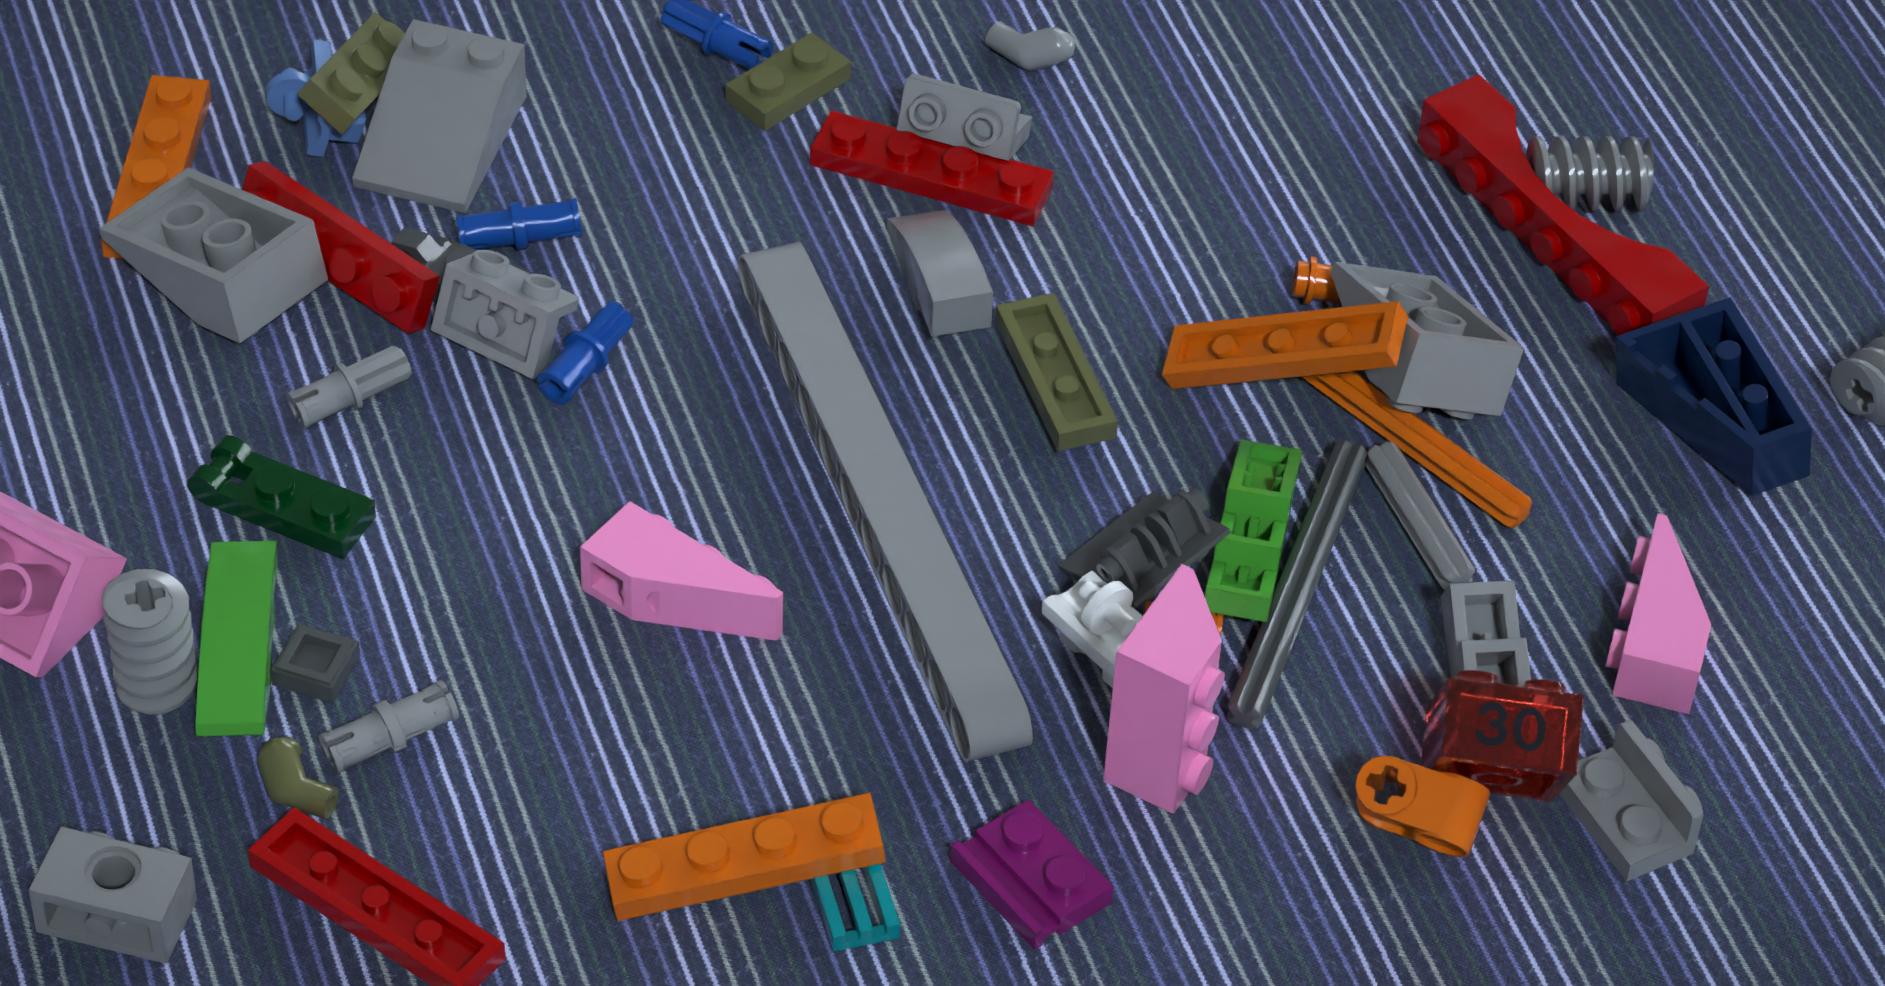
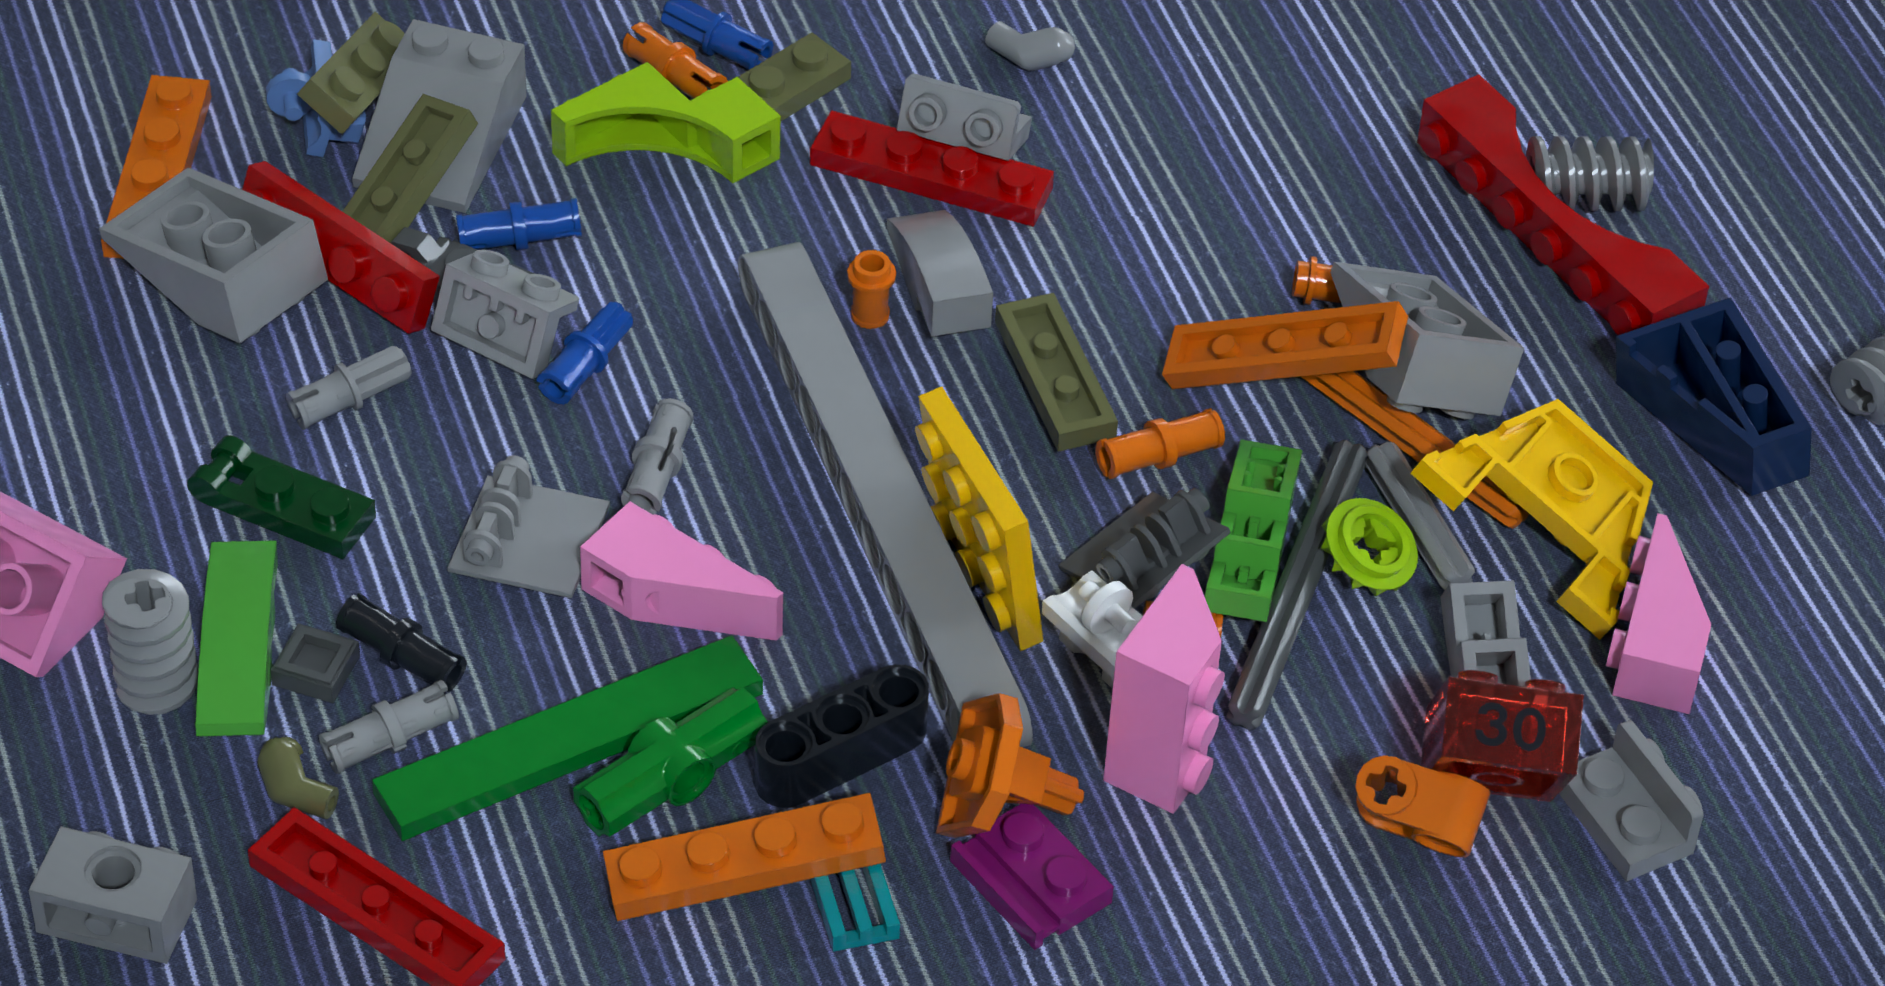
none -> black pin [336,593,467,694]
none -> olive plate [342,94,478,243]
none -> green tile [372,635,763,841]
none -> light grey hinge [448,455,610,598]
none -> lime arch [551,62,781,183]
none -> green piece [573,687,768,837]
none -> light grey pin [621,398,694,515]
none -> orange pin [623,22,728,99]
none -> black beam [755,664,929,808]
none -> orange pin [847,250,896,329]
none -> yellow plate [915,386,1043,651]
none -> orange piece [936,693,1085,838]
none -> orange pin [1095,408,1225,479]
none -> lime gear [1320,498,1418,597]
none -> yellow wing [1410,399,1653,640]

